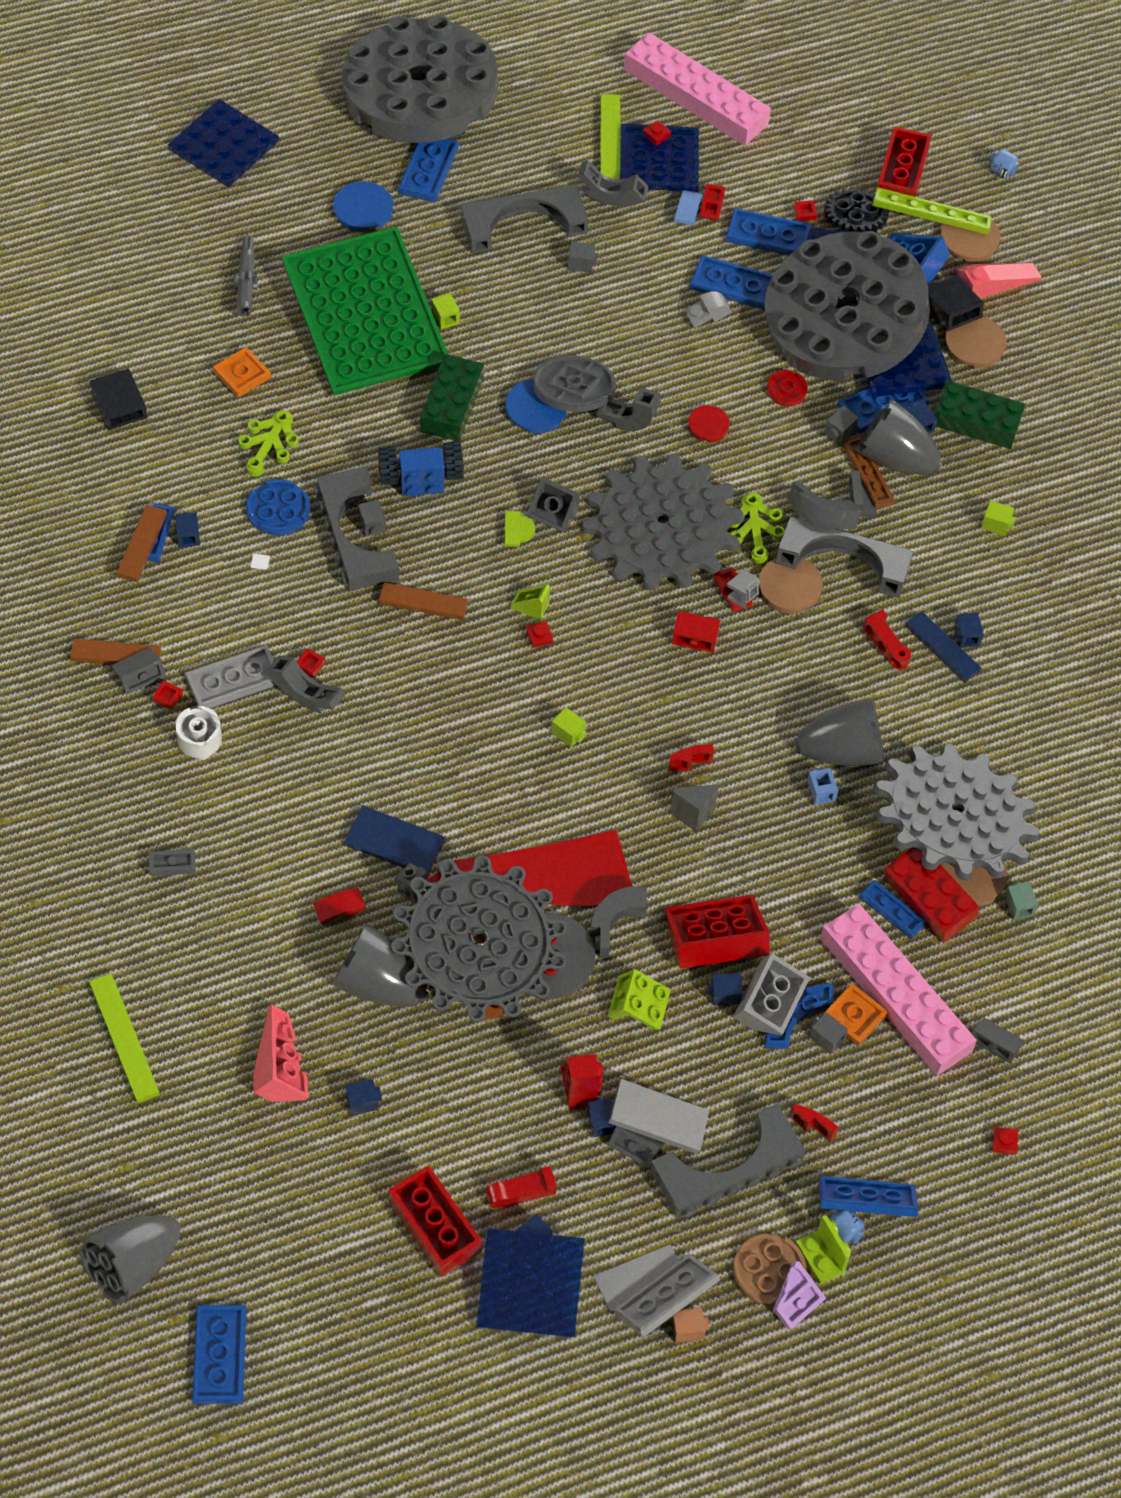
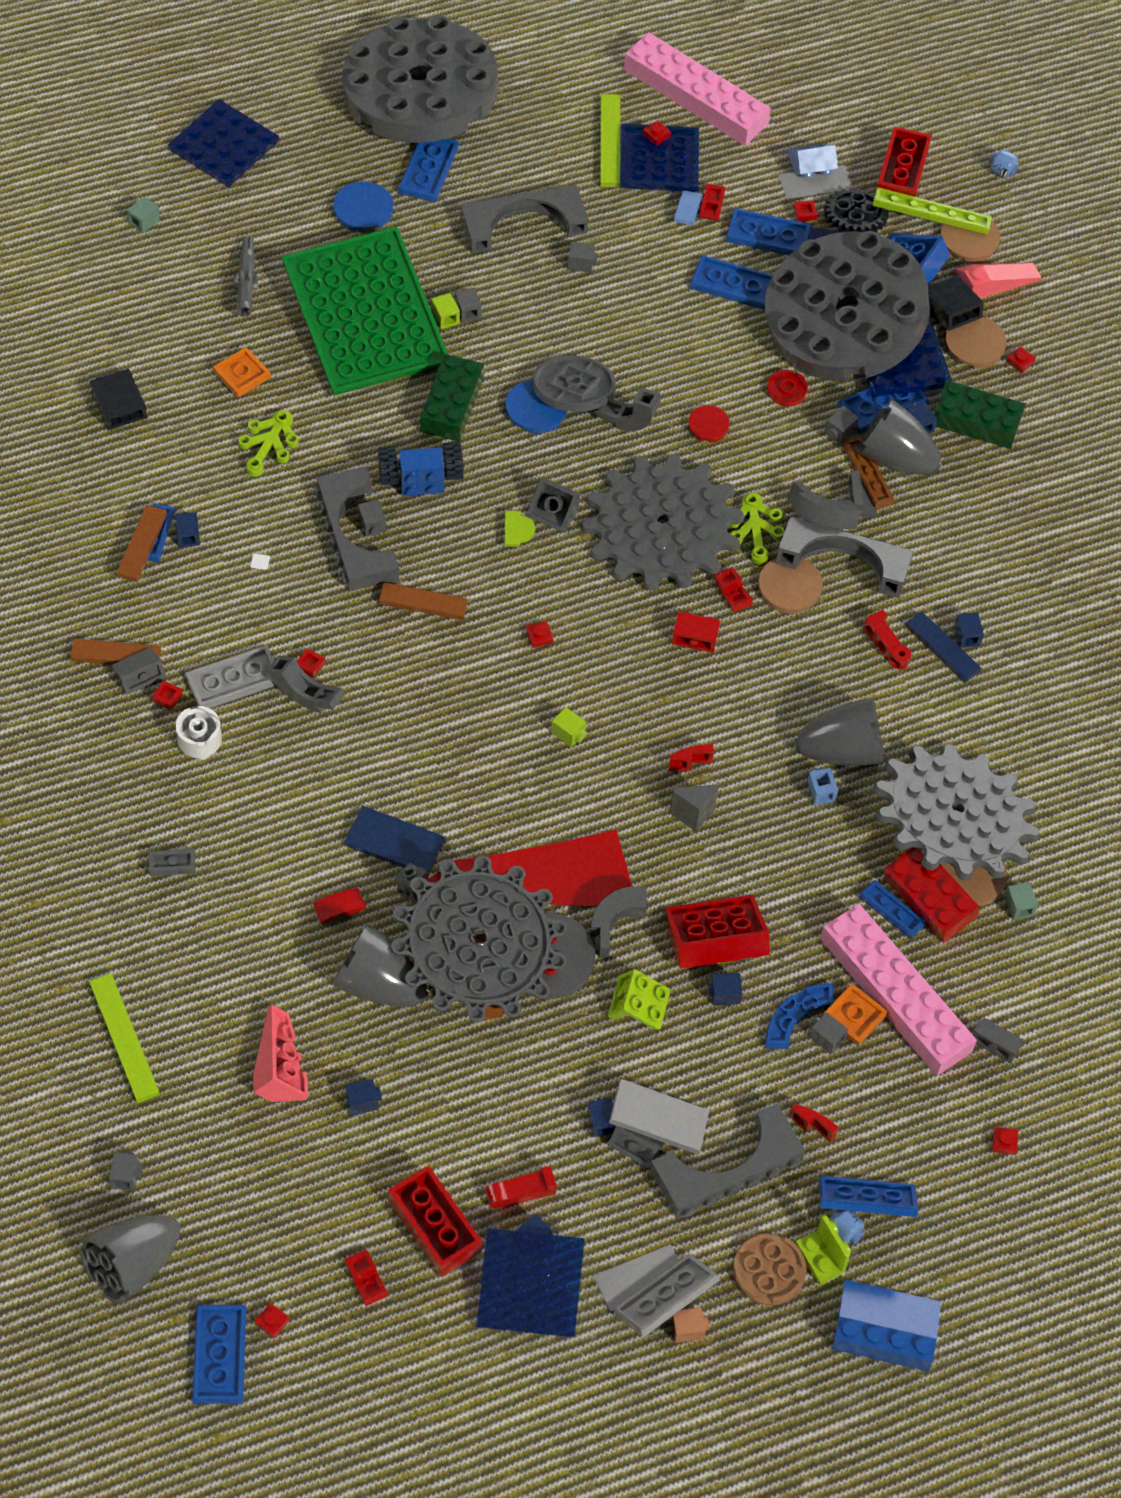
blue tile [246,479,310,535] -> none
lime slope [510,584,550,620] -> none
red wedge [560,1054,603,1109] -> none
dark grey arch [578,160,648,207] -> none
light grey brick [684,292,732,328] -> none
light grey window [727,570,760,609] -> none
light grey slope [733,953,810,1035] -> none
lavender wing [773,1261,826,1329] -> none
lime brick [981,500,1016,536] -> none
none -> dark grey brick [109,1151,143,1191]
none -> sand green brick [127,197,160,233]
none -> red plate [254,1303,290,1339]
none -> red slope [344,1249,388,1306]
none -> dark grey brick [455,287,481,323]
none -> light grey sticker [779,165,852,199]
none -> slope [787,143,838,177]
none -> blue slope [832,1279,941,1372]
none -> red plate [1006,346,1036,374]

